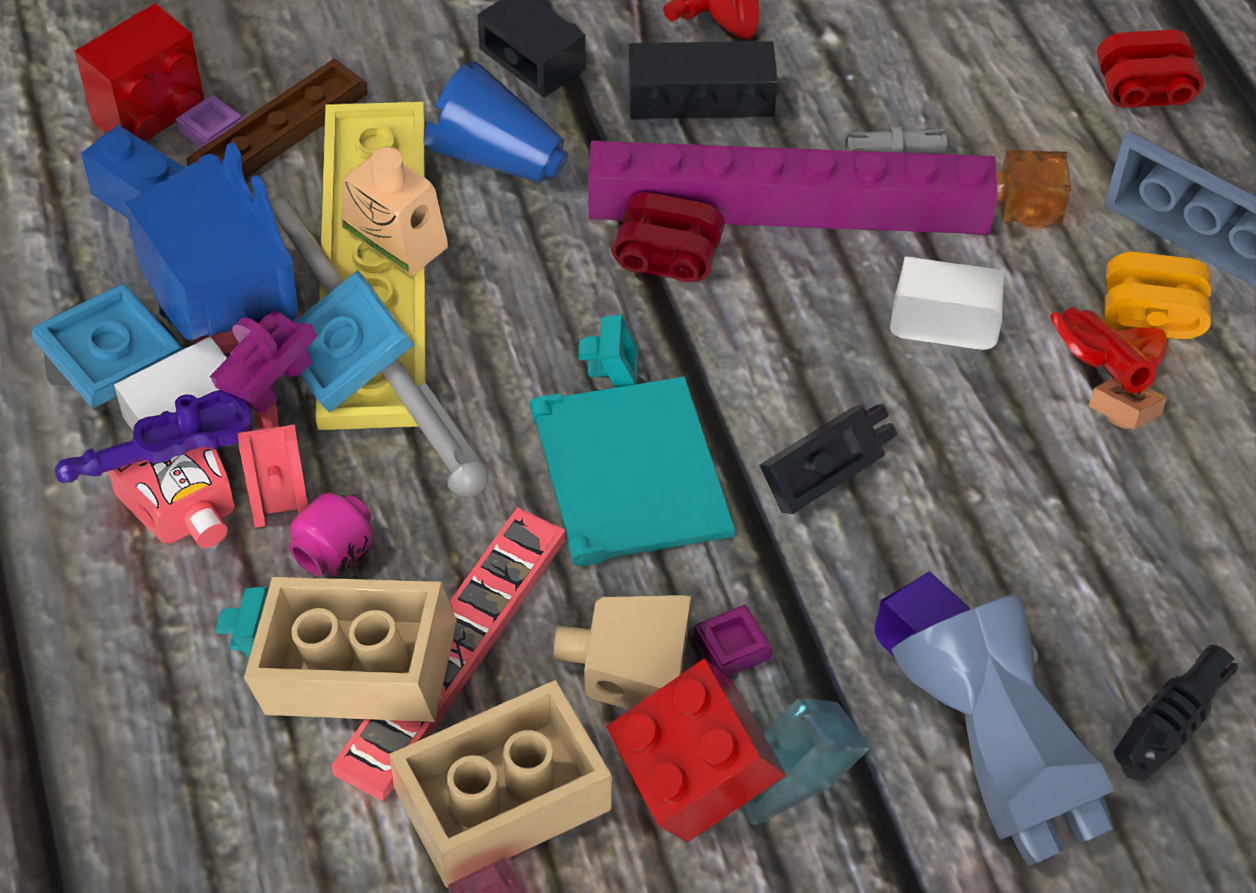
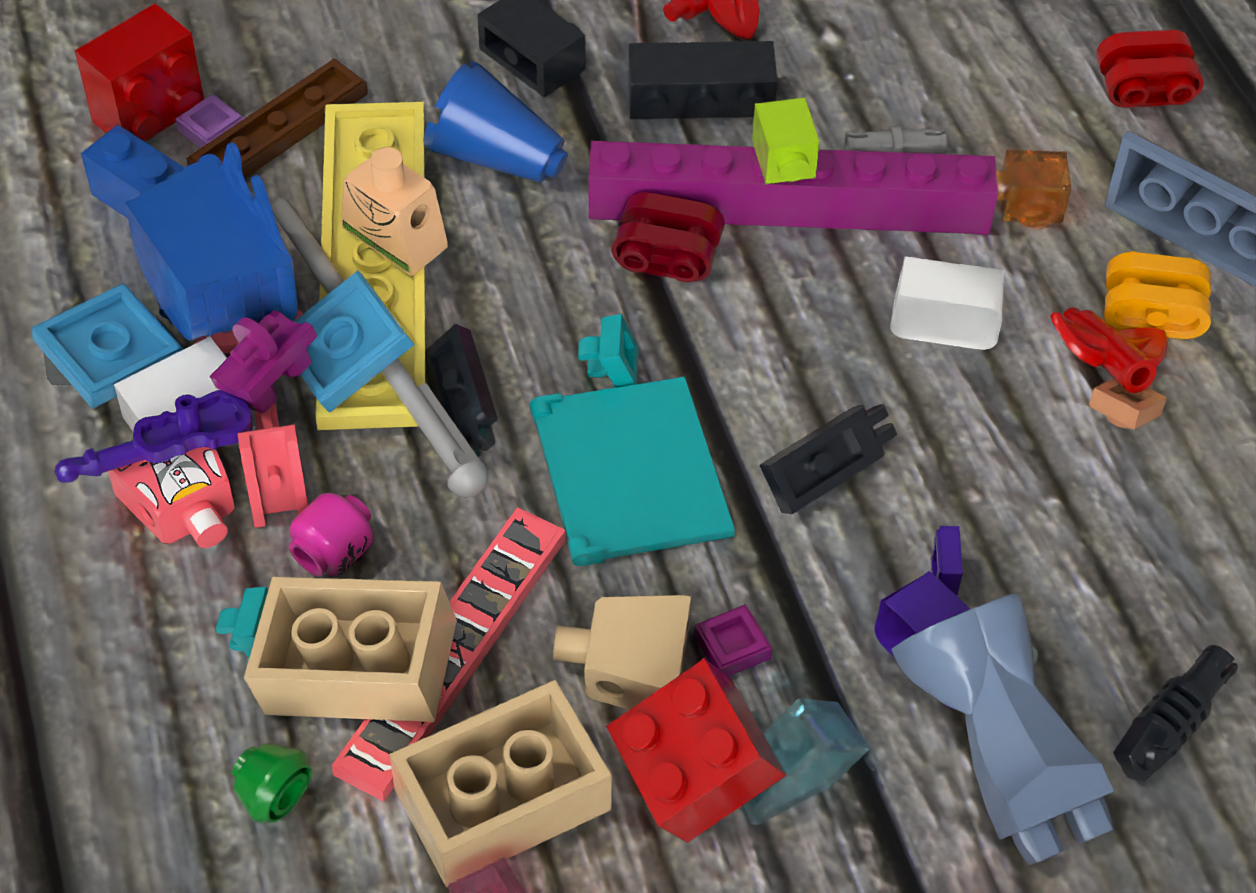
none -> green cone [232,743,312,823]
none -> black hinge [425,323,498,458]
none -> lime brick [752,98,820,184]
none -> dark purple tile [930,525,963,596]

